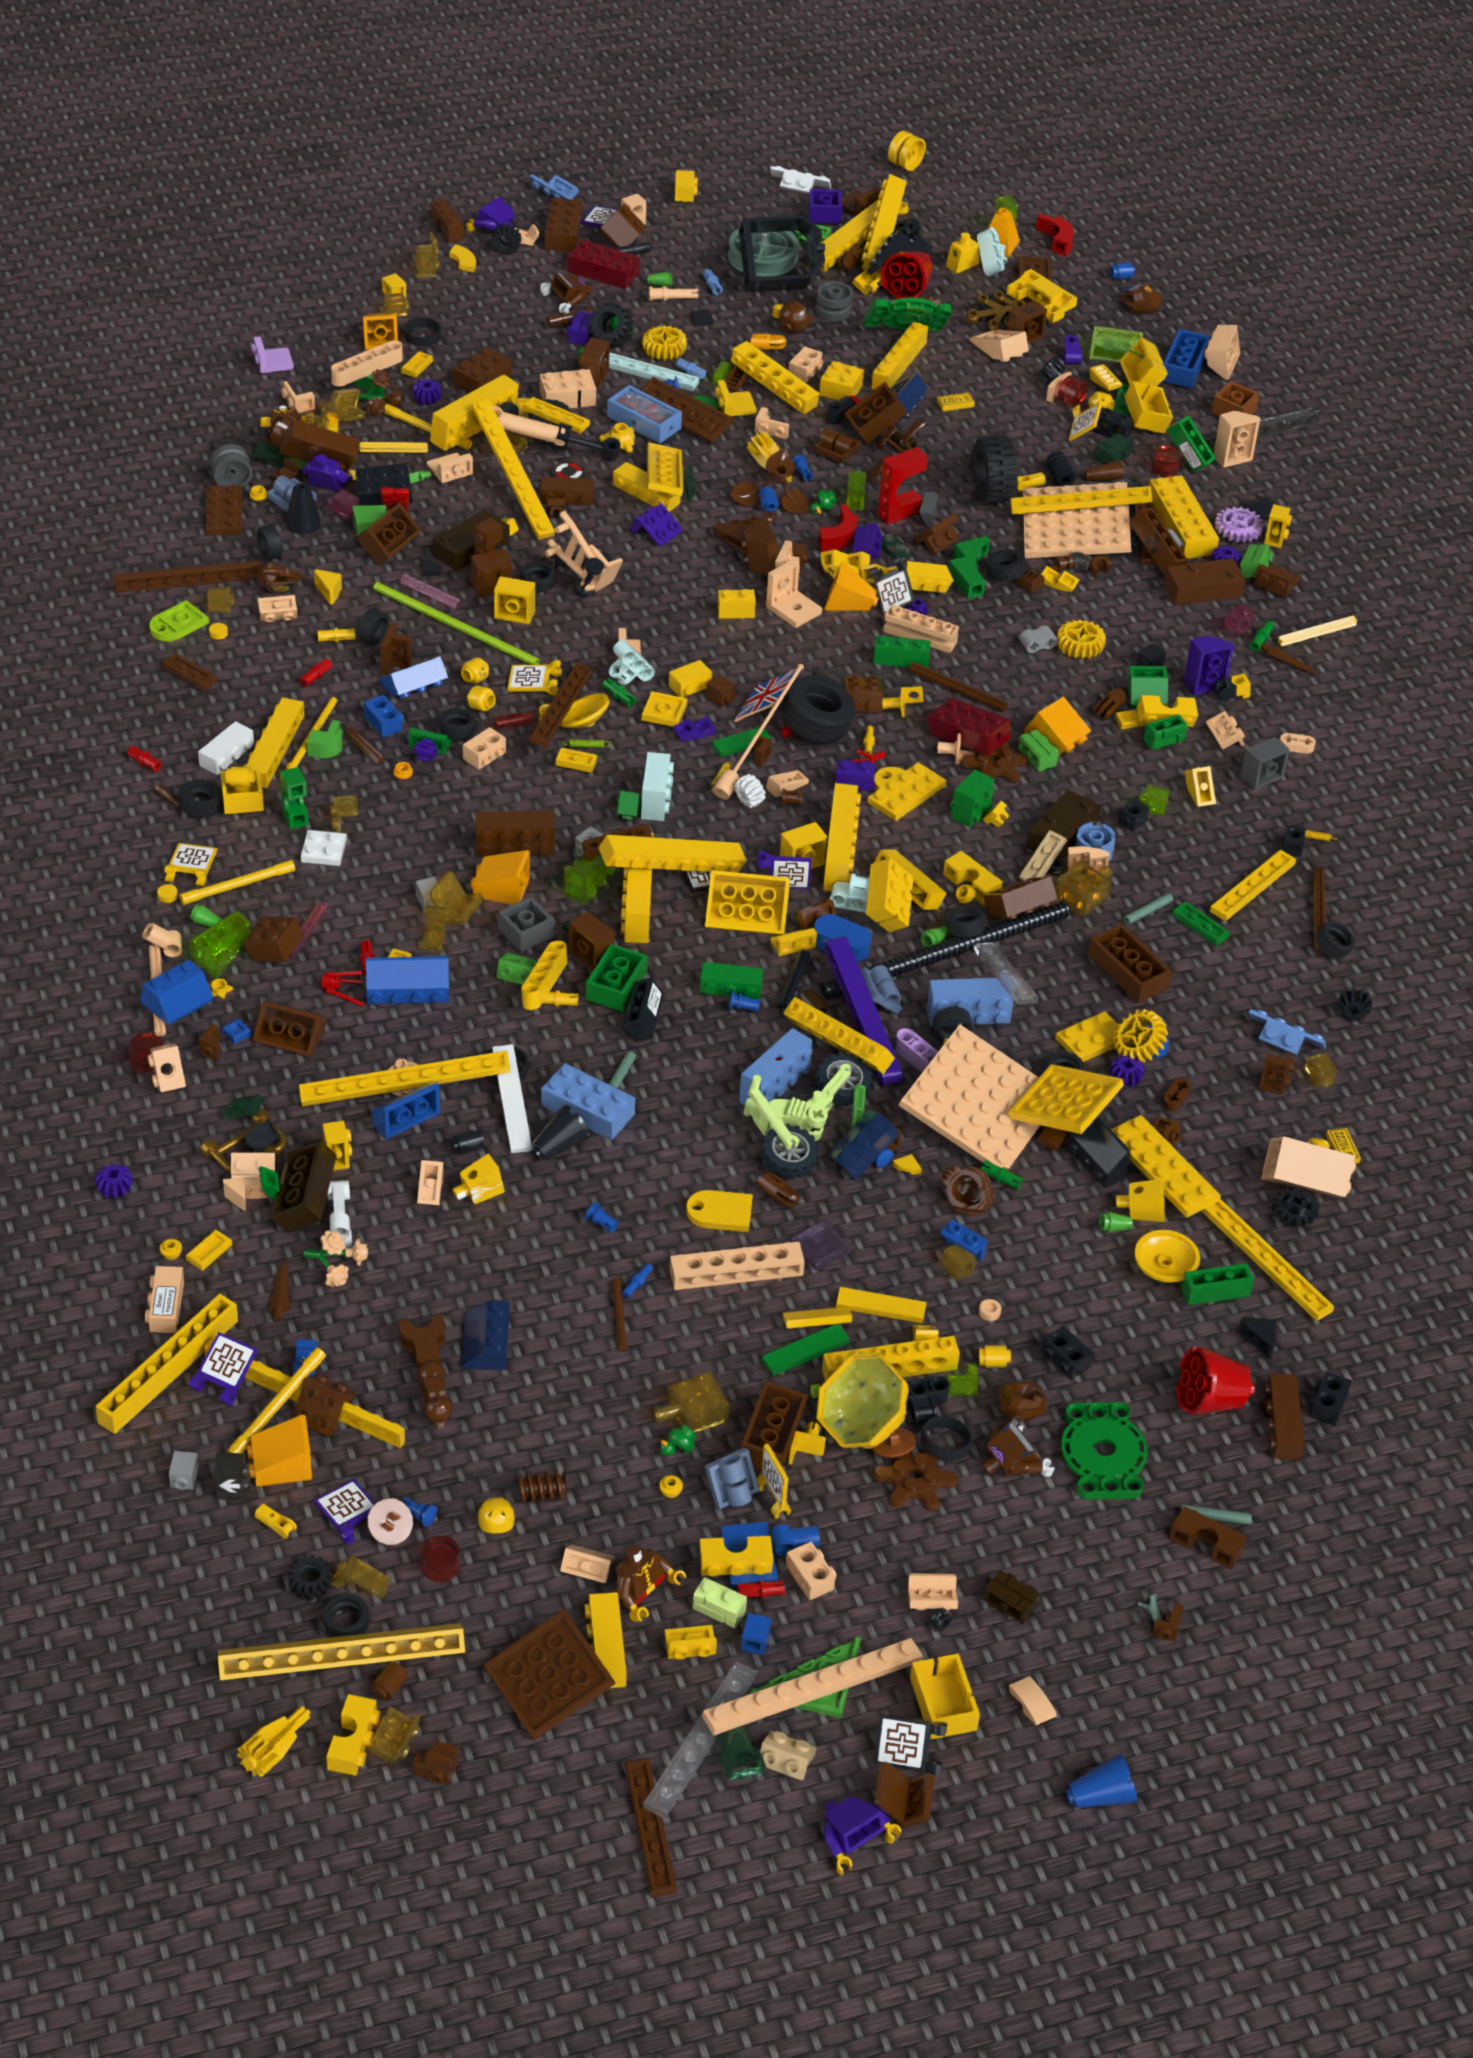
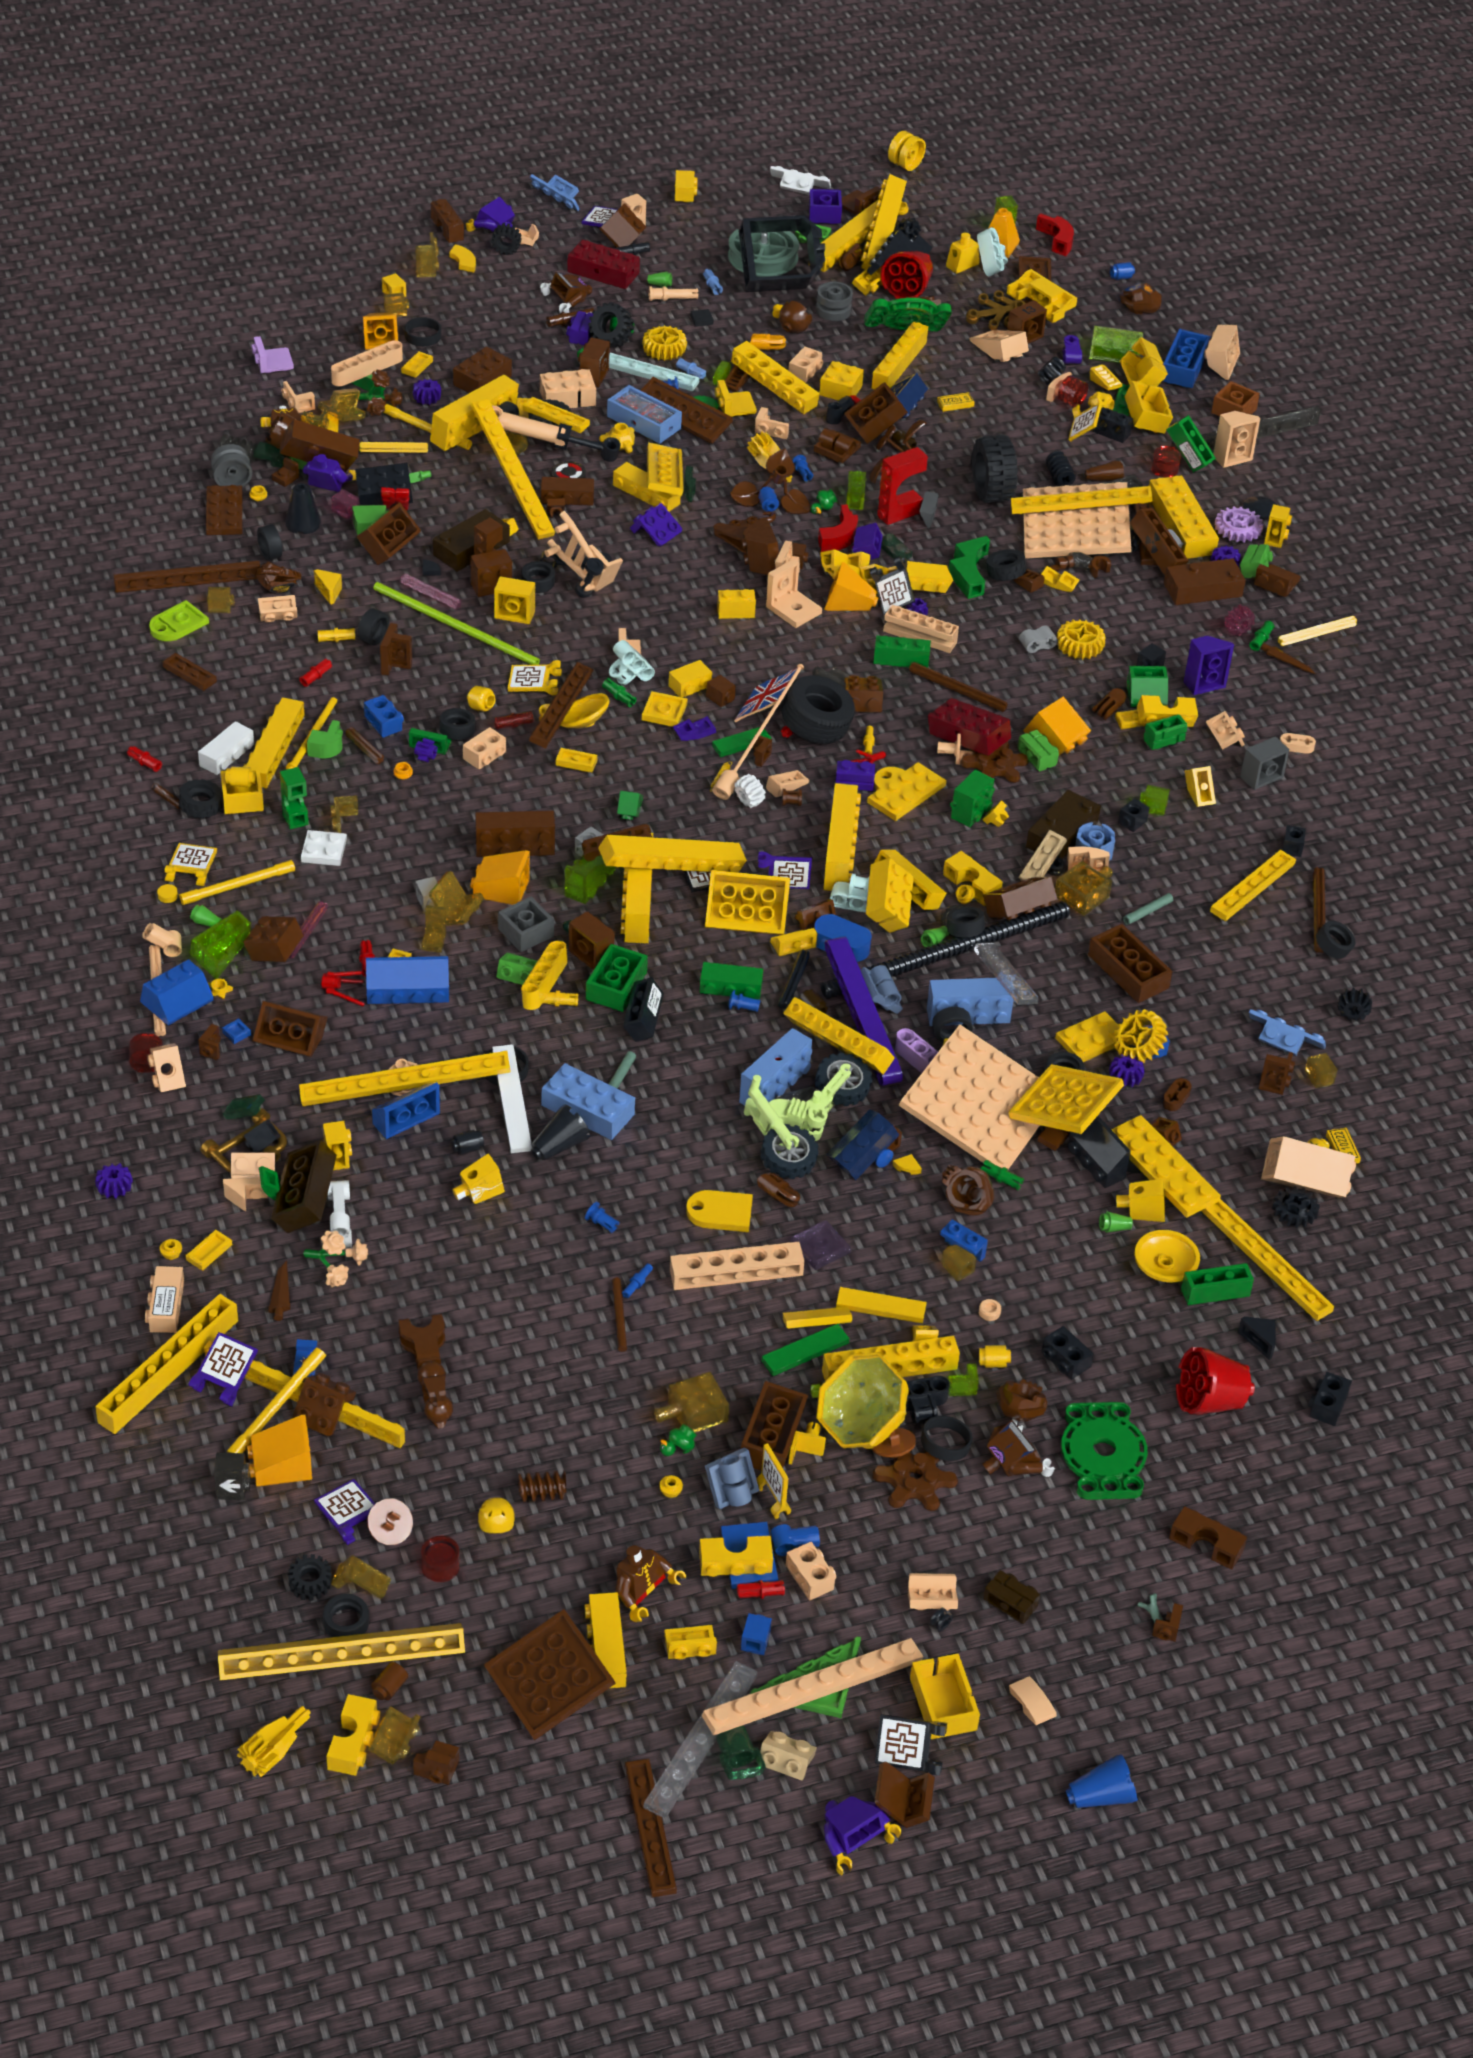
light grey brick [169,1451,199,1490] -> none
yellow tile [209,623,228,640] -> none
yellow bar [255,1504,297,1539] -> none
sand blue plate [267,475,317,511] -> none
slope [379,657,448,699] -> none
blue pin [403,1497,437,1527] -> none
light nougat slope [417,1160,443,1206] -> none
light nougat bracket [427,453,473,483] -> none
yellow head [461,657,489,685] -> none
dark blue slope [462,1300,510,1370] -> none
reddish brown brick [545,198,583,252] -> none
light nougat panel [560,1544,616,1583] -> none
lime piece [562,739,611,748] -> none
light aqua brick [641,752,674,821] -> none
yellowish green brick [693,1578,747,1628] -> none
yellow brick [780,822,827,869] -> none
bright green piece [852,1085,866,1127] -> none
yellow bracket [882,686,924,717] -> none
reddish brown bracket [913,514,960,556] -> none
yellow bar [1016,472,1046,491] -> none
clear green brick [1093,433,1133,465] -> none
green tile [1172,901,1230,946] -> none
sand green piece [1181,1504,1252,1525] -> none
leg [1213,673,1251,701] -> none
reddish brown brick [1264,1373,1305,1460] -> none
yellow piece [1305,830,1338,842] -> none

